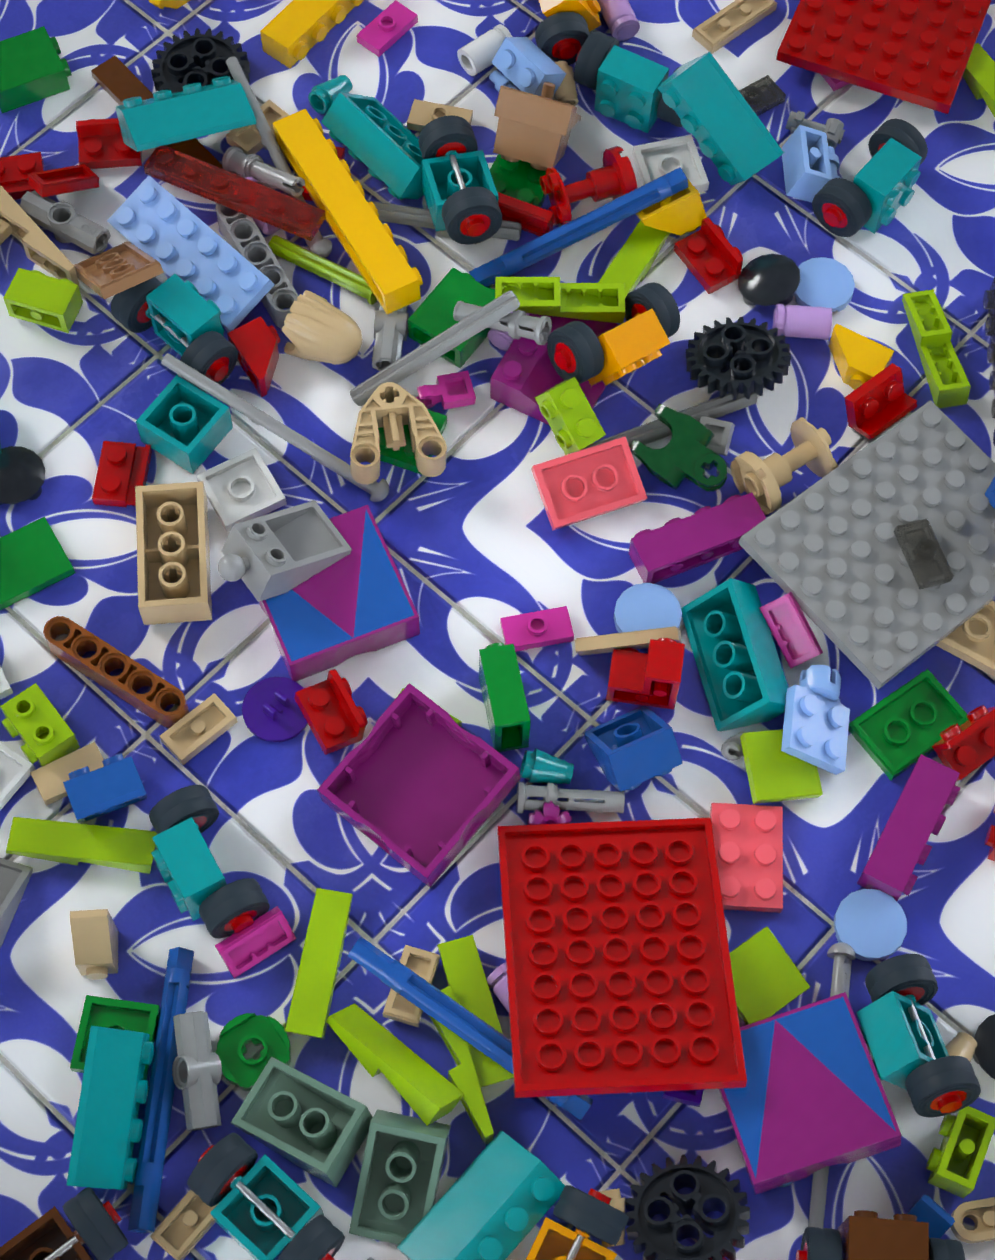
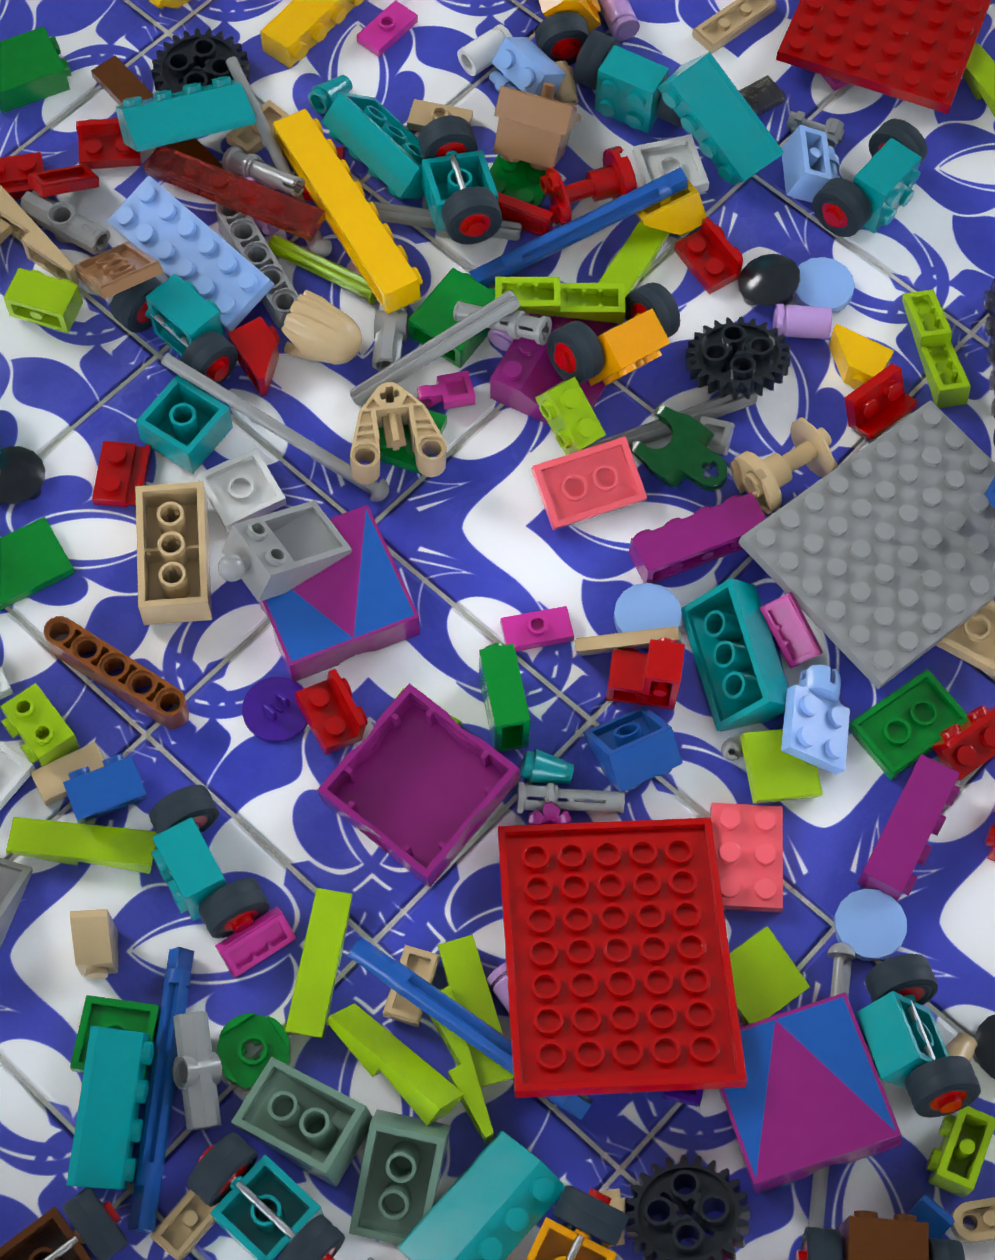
tan plate [160,693,238,765] -> none
clear smoke plate [894,518,954,589] -> none

